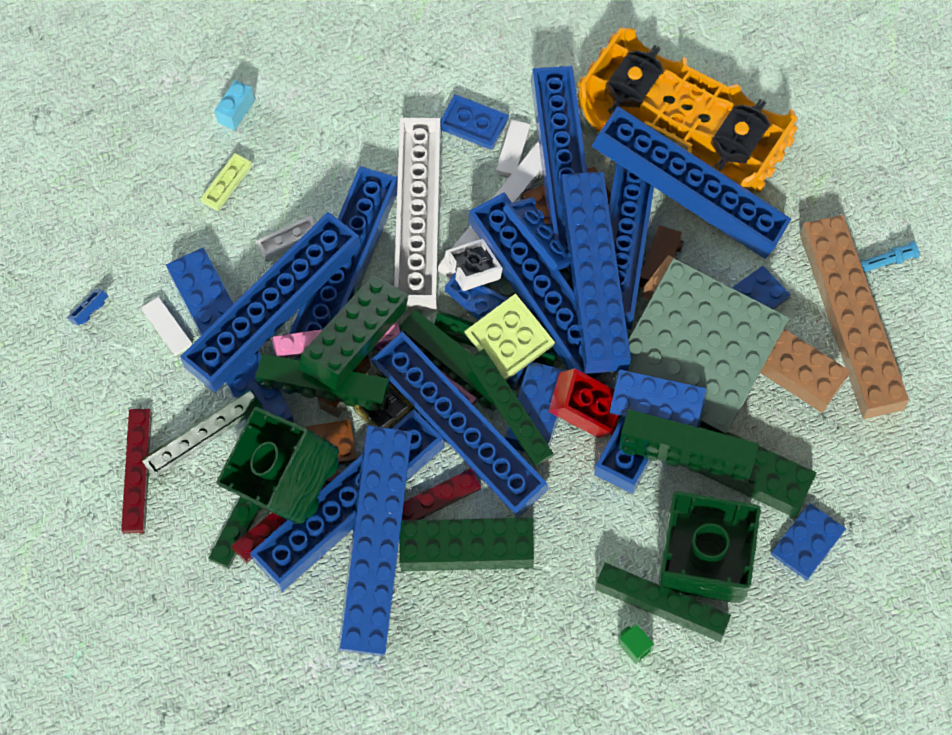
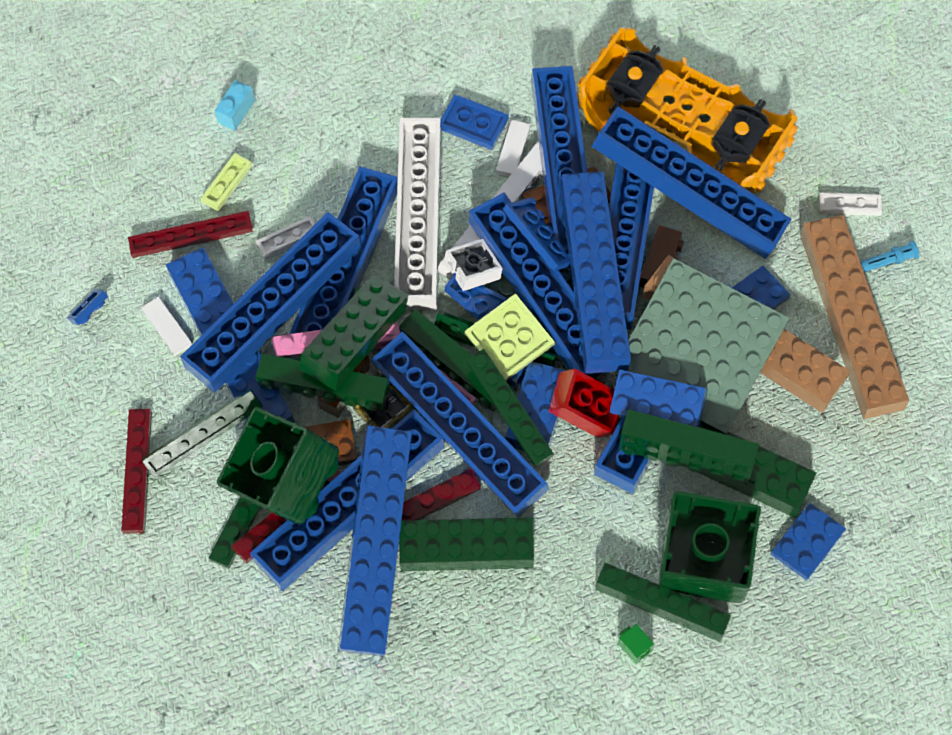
none -> dark red plate [128,211,253,258]
none -> white tile [819,192,882,216]

